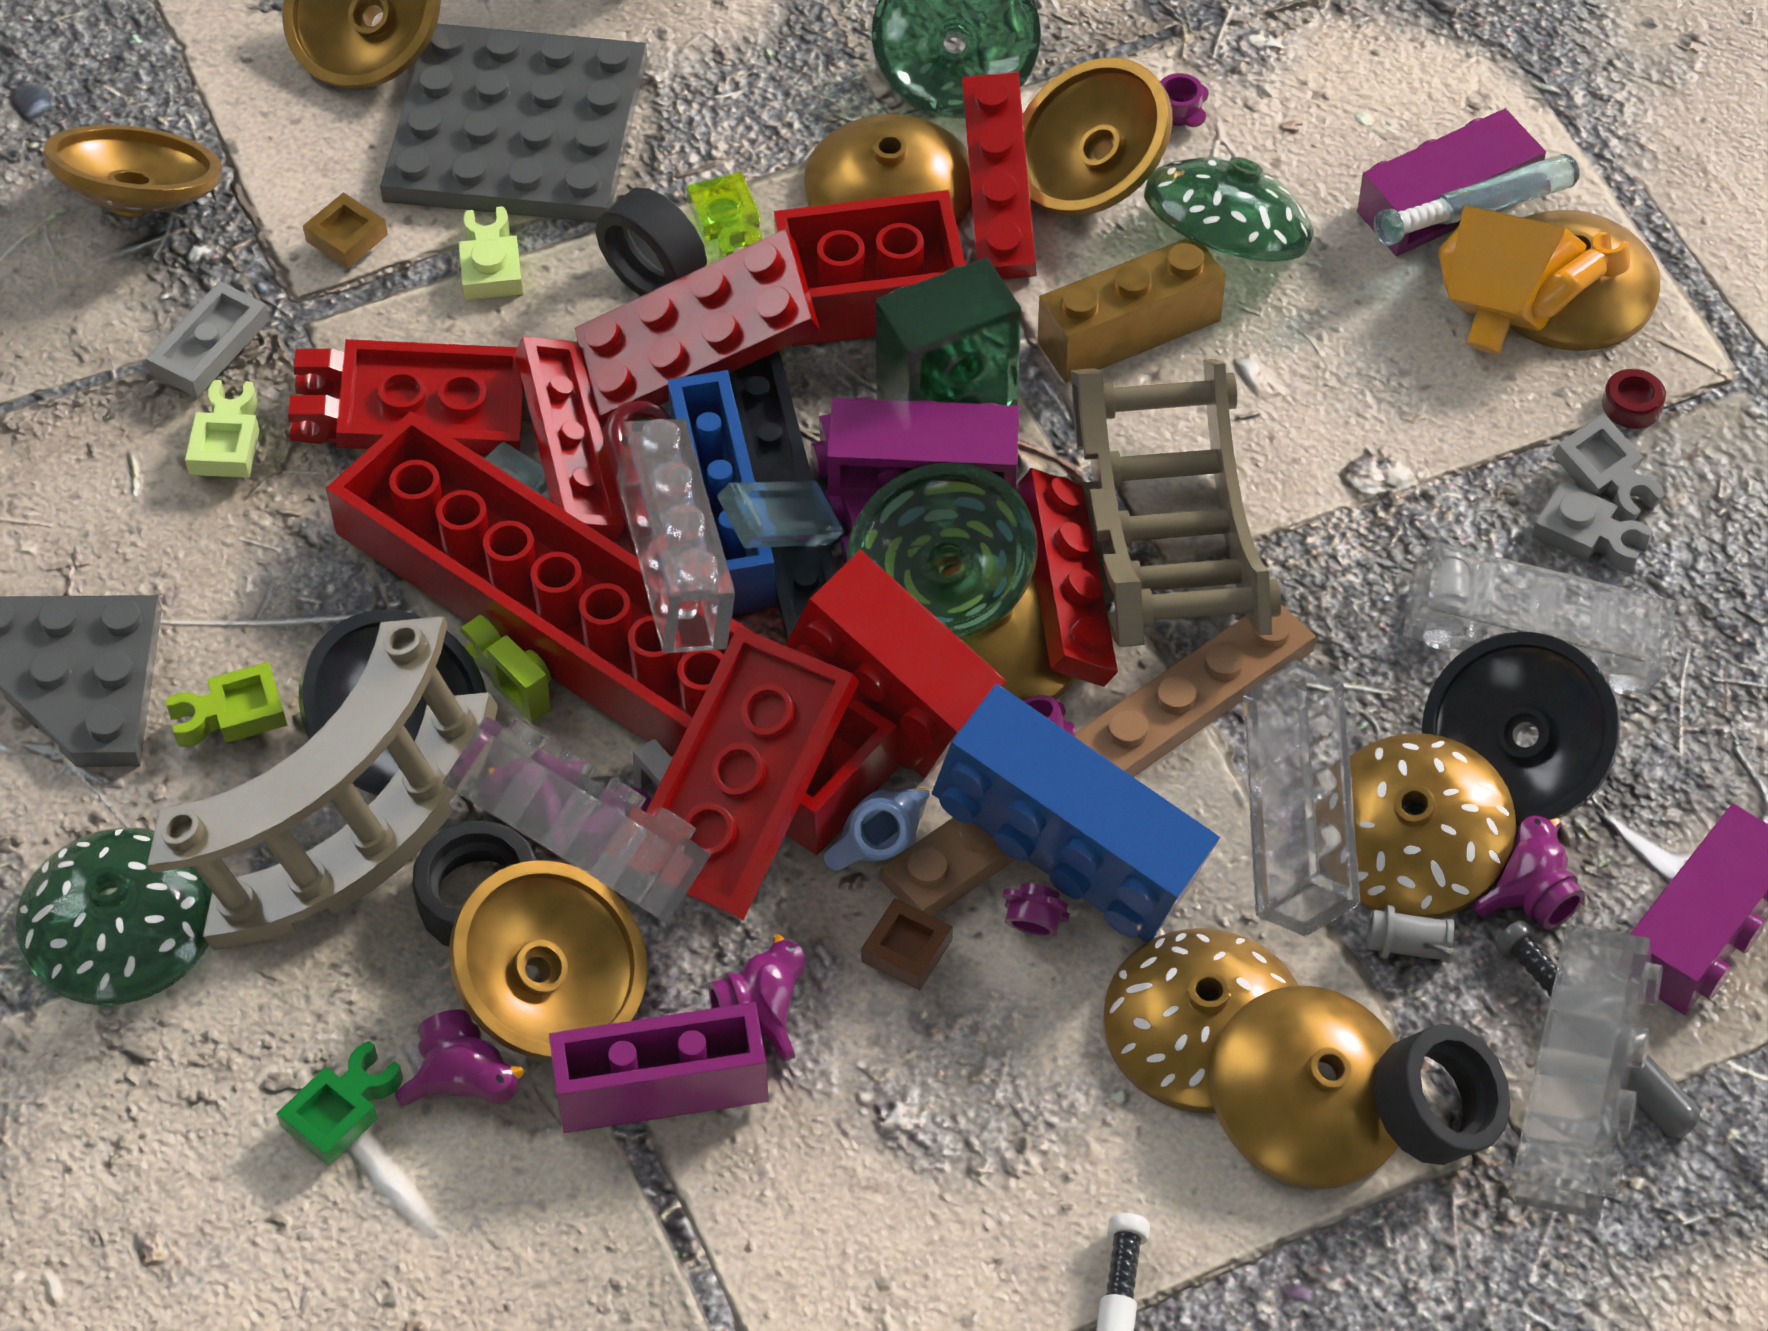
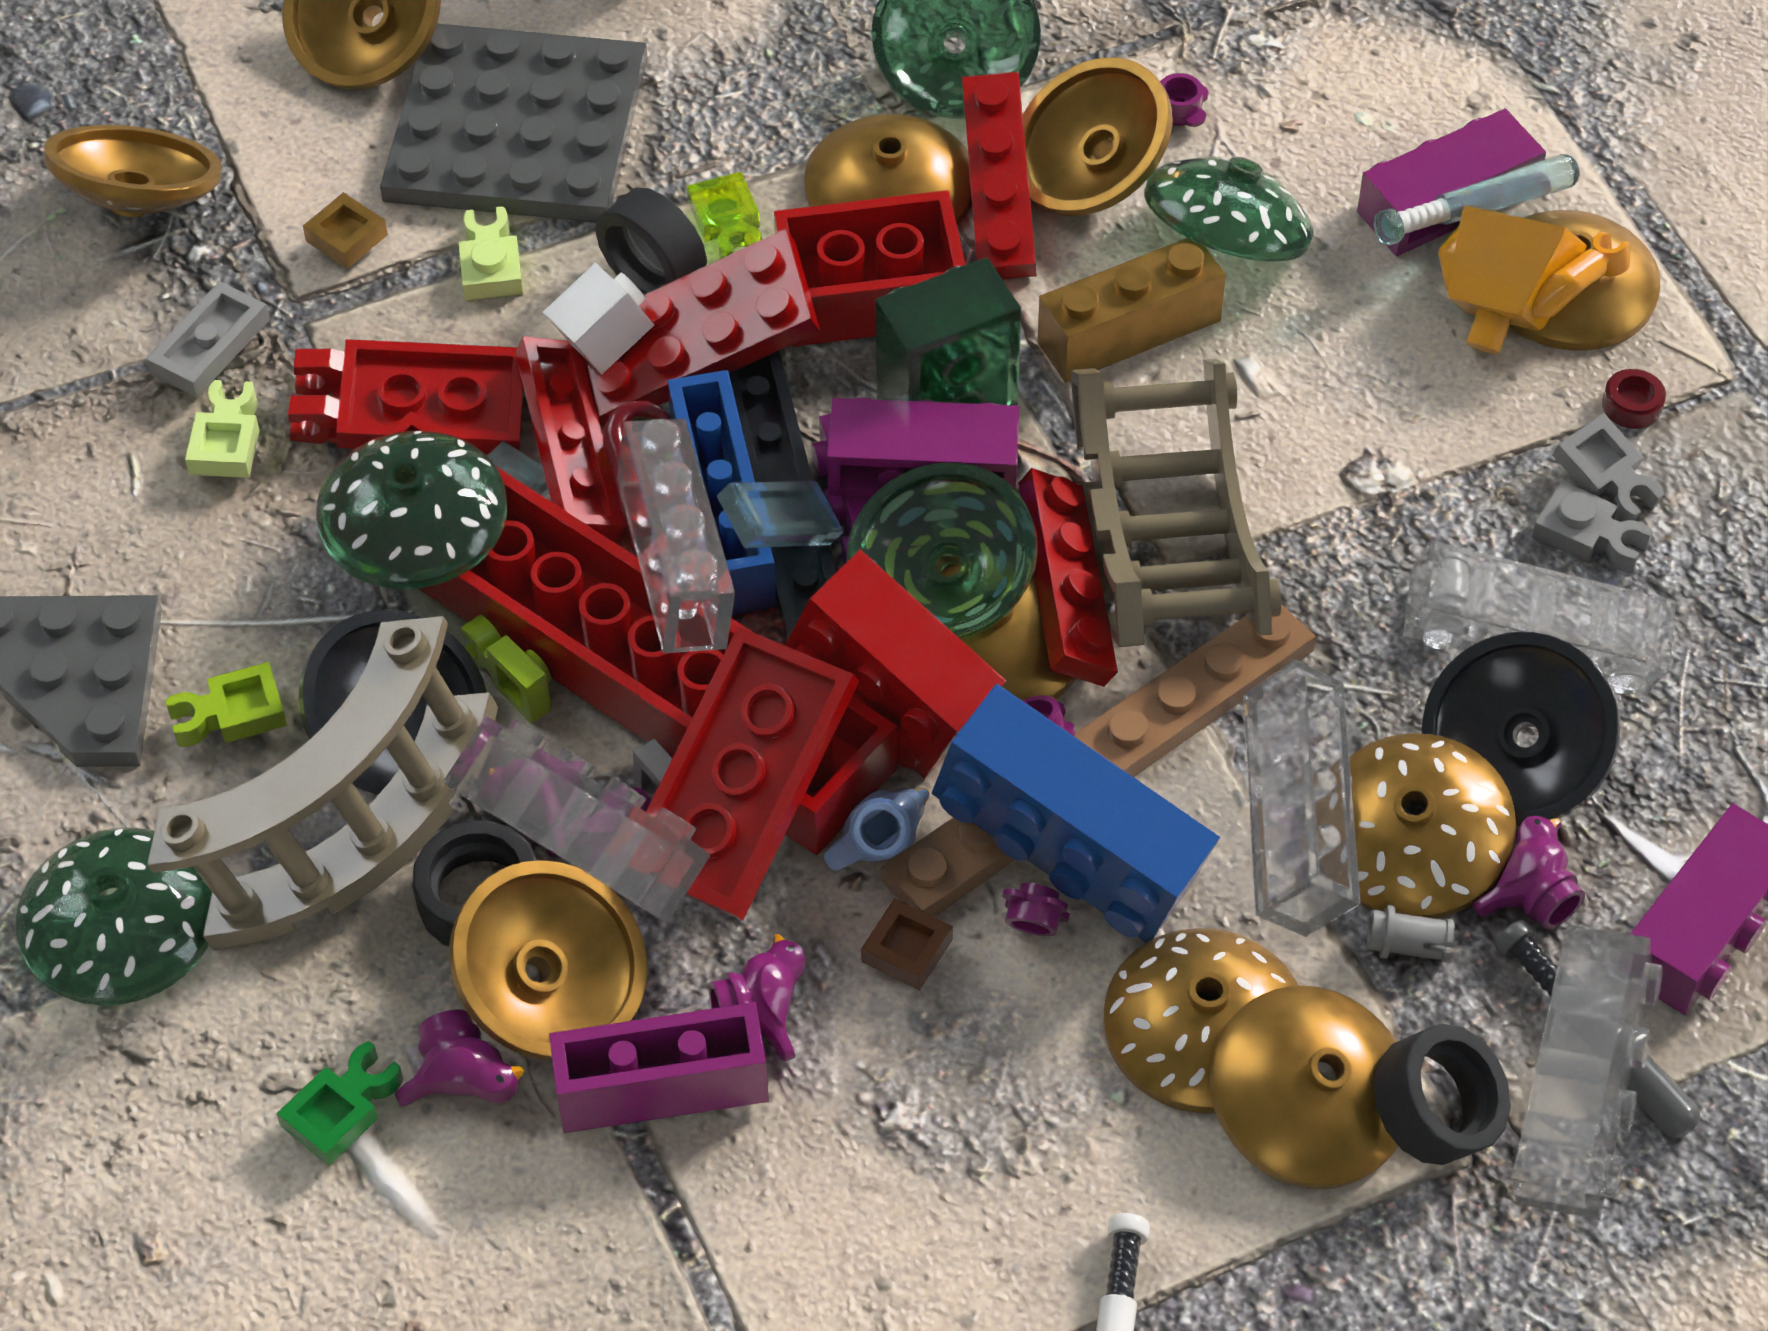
none -> clear green dish [316,431,507,589]
none -> white brick [543,262,654,375]

